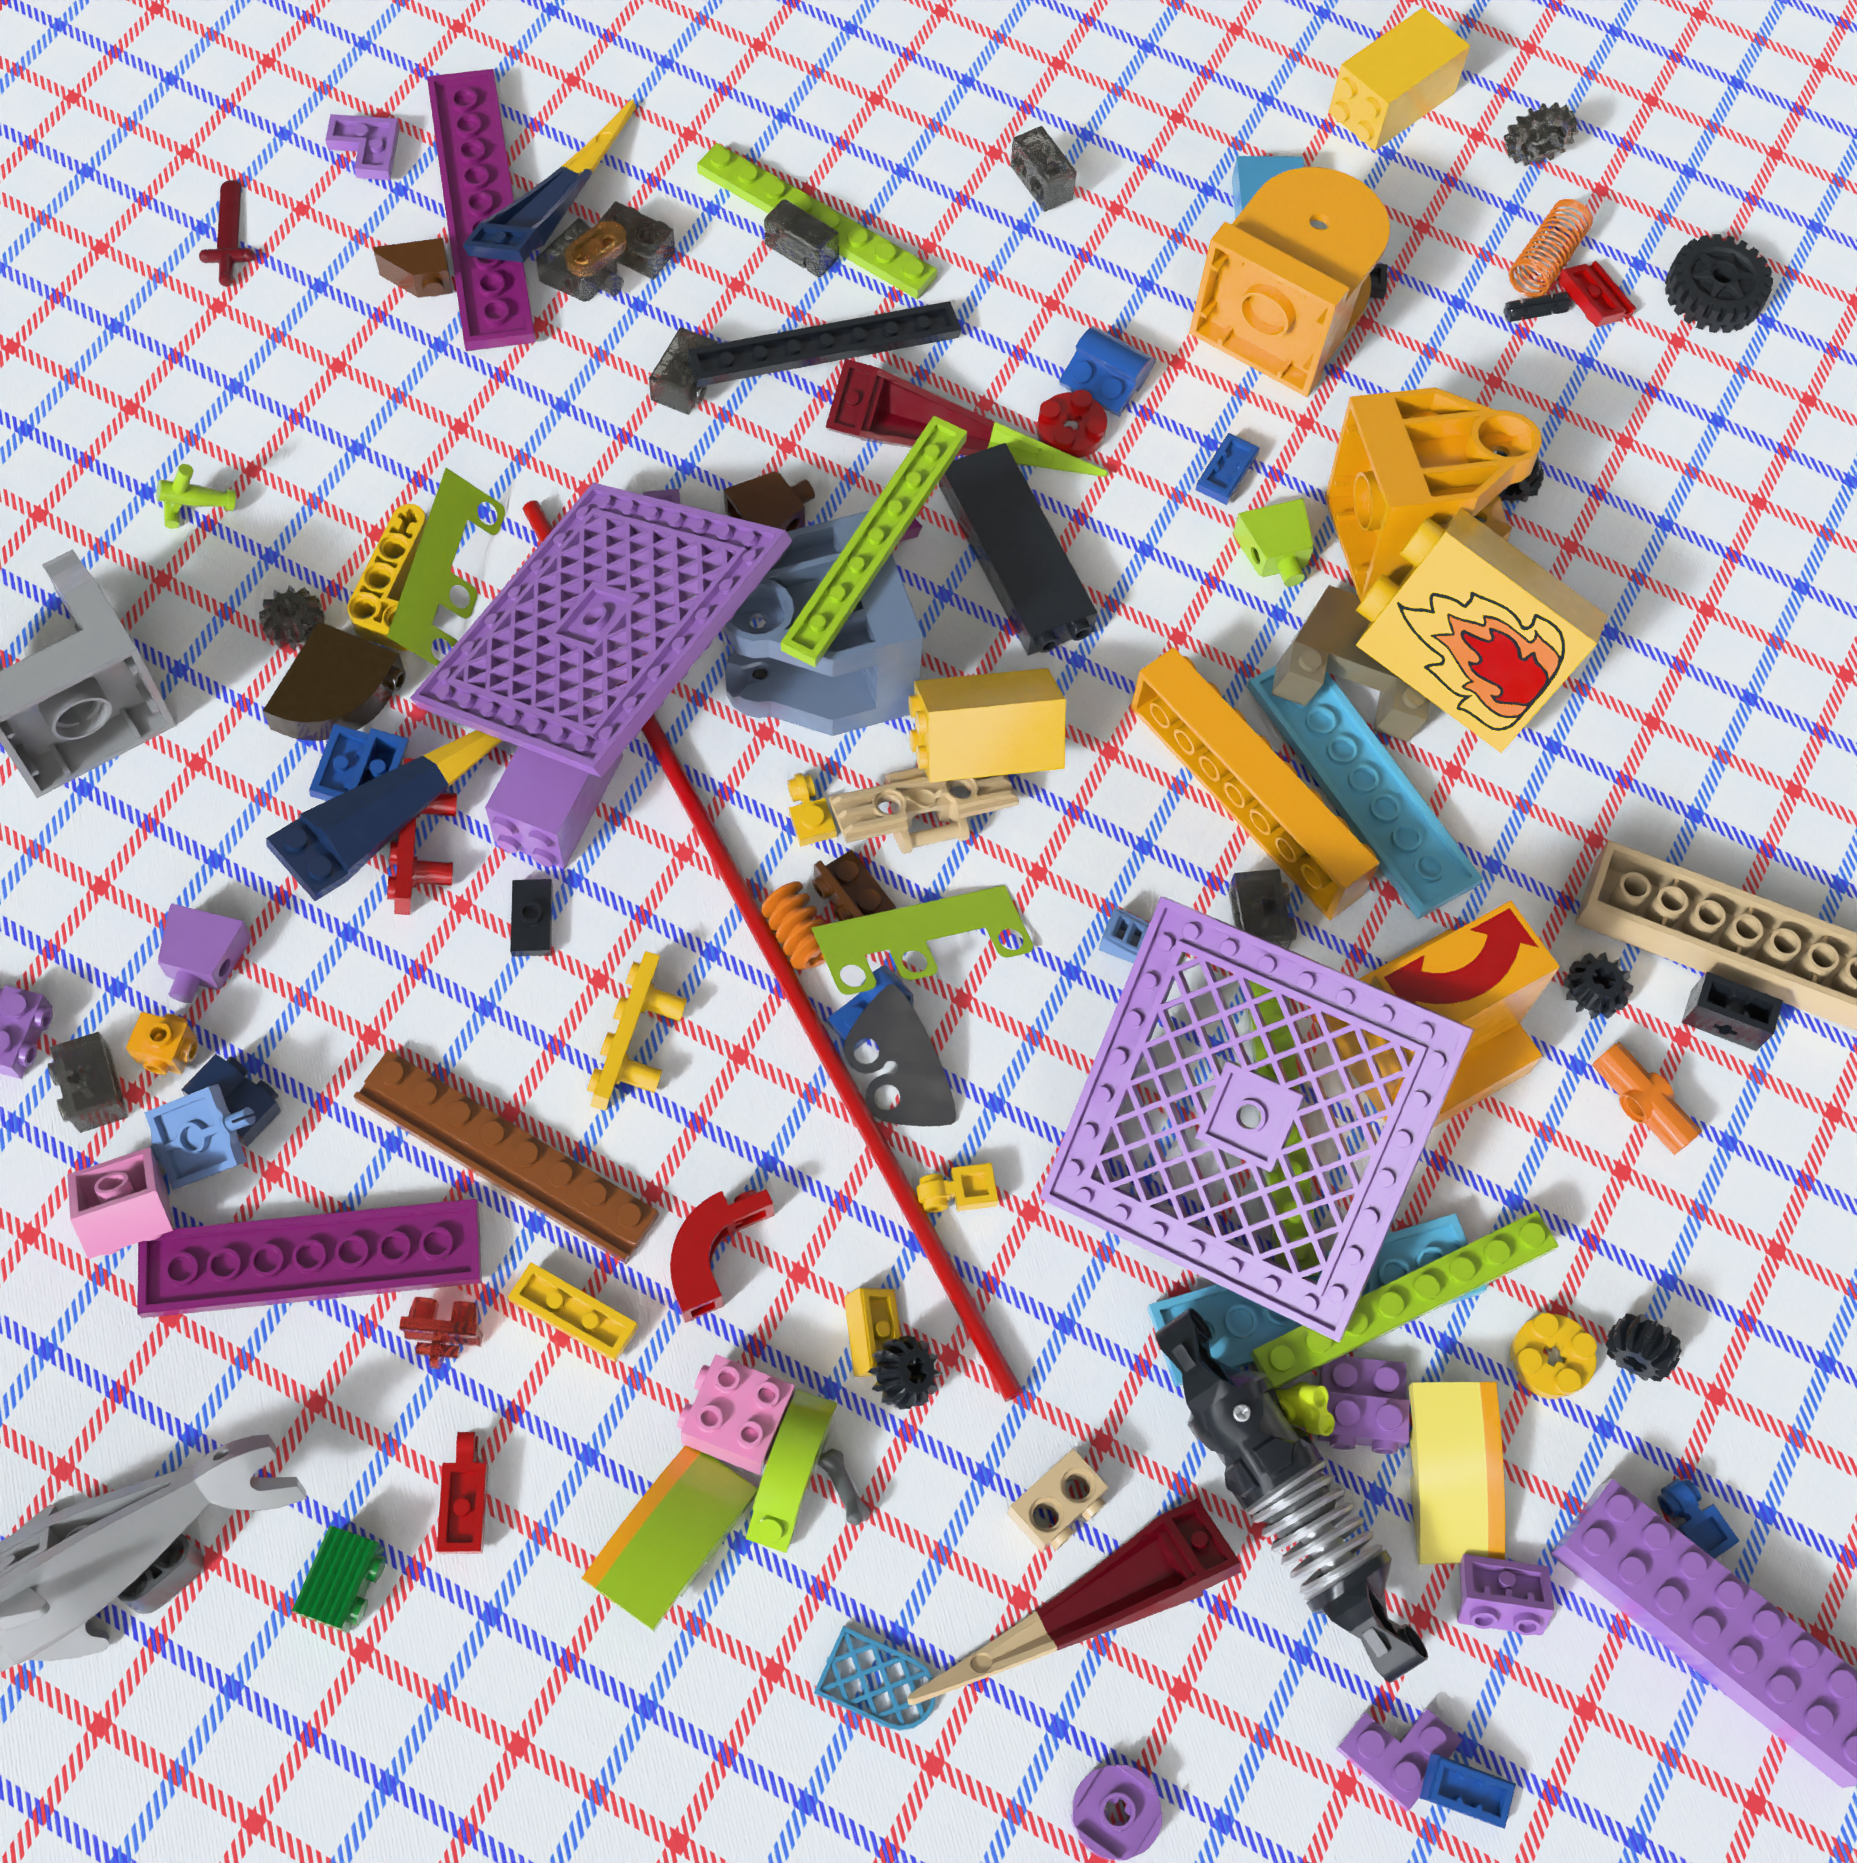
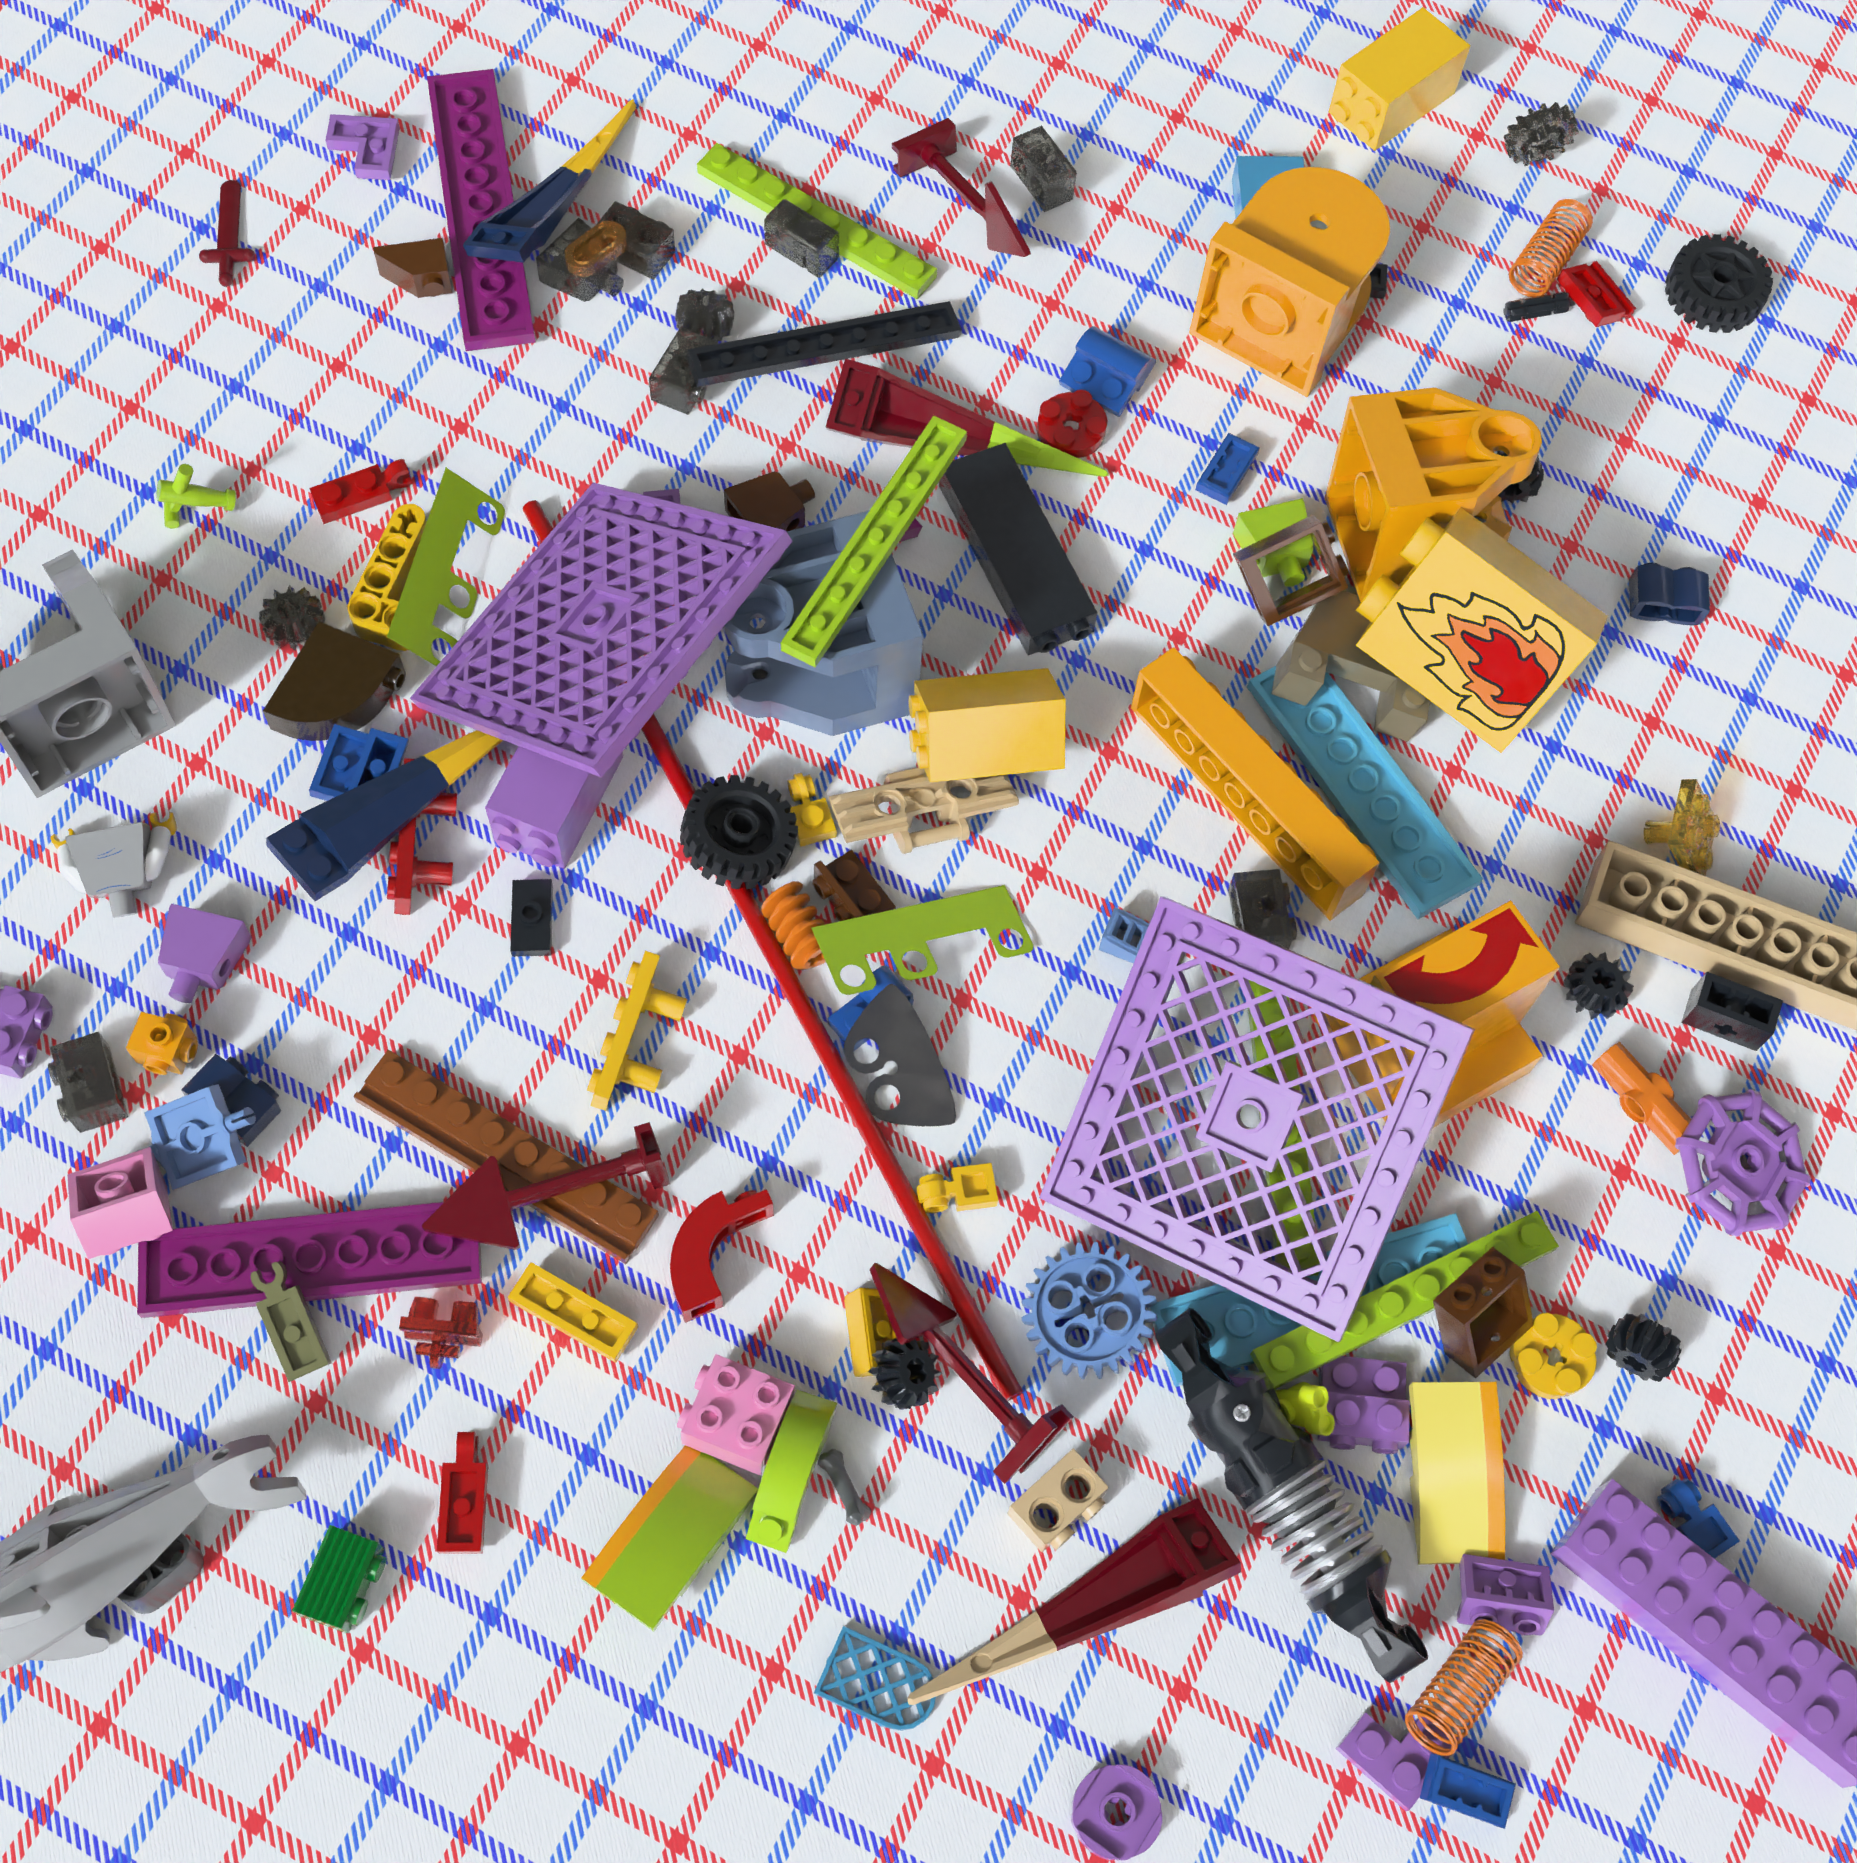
none -> light grey torso [50,812,177,918]
none -> olive plate [251,1261,332,1382]
none -> red plate [309,459,413,524]
none -> dark red piece [422,1122,670,1250]
none -> clear smoke gear [675,288,735,343]
none -> black wheel [680,775,798,889]
none -> dark red piece [869,1263,1074,1484]
none -> dark red piece [892,118,1031,257]
none -> medium blue gear [1021,1242,1158,1380]
none -> reddish brown window [1233,515,1349,626]
none -> orange piece [1405,1619,1523,1756]
none -> reddish brown window [1433,1247,1534,1379]
none -> dark blue brick [1629,563,1710,626]
none -> clear yellow plate [1644,779,1720,876]
none -> medium lavender plate [1675,1089,1811,1237]

